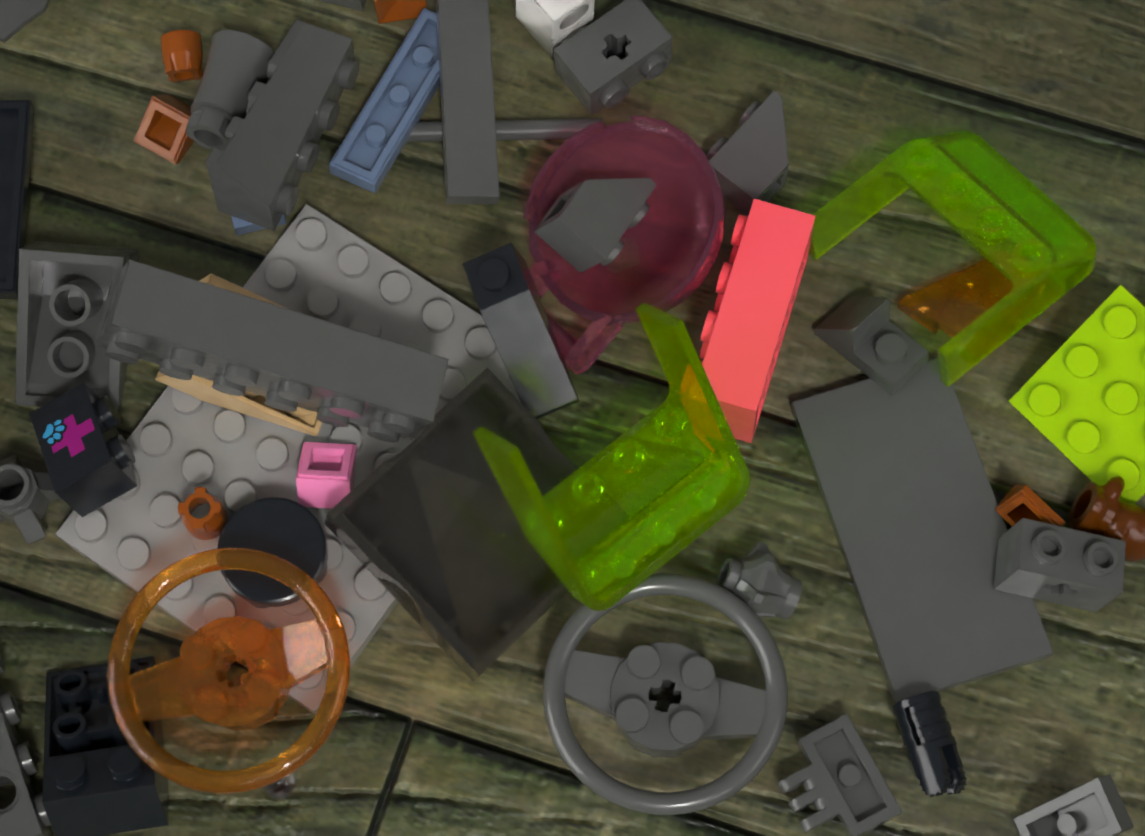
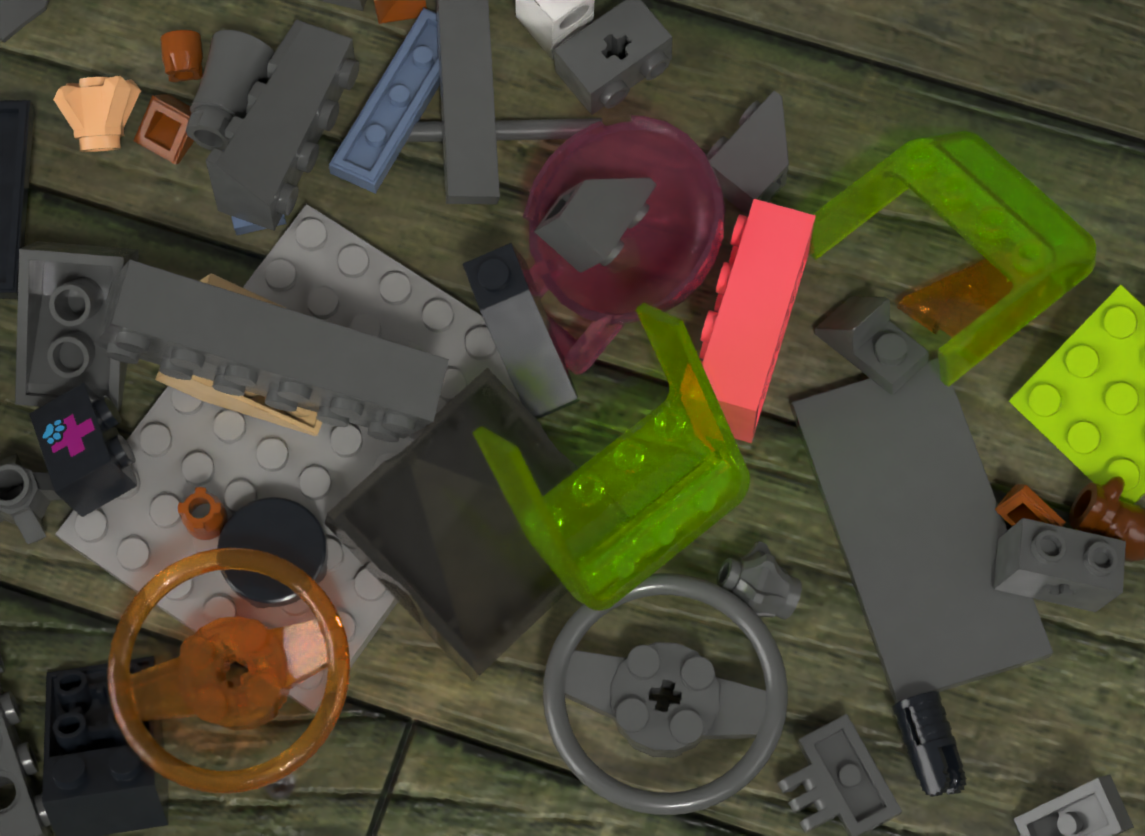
bright pink slope [296,442,357,509] -> none
none -> light nougat rock [53,76,141,152]

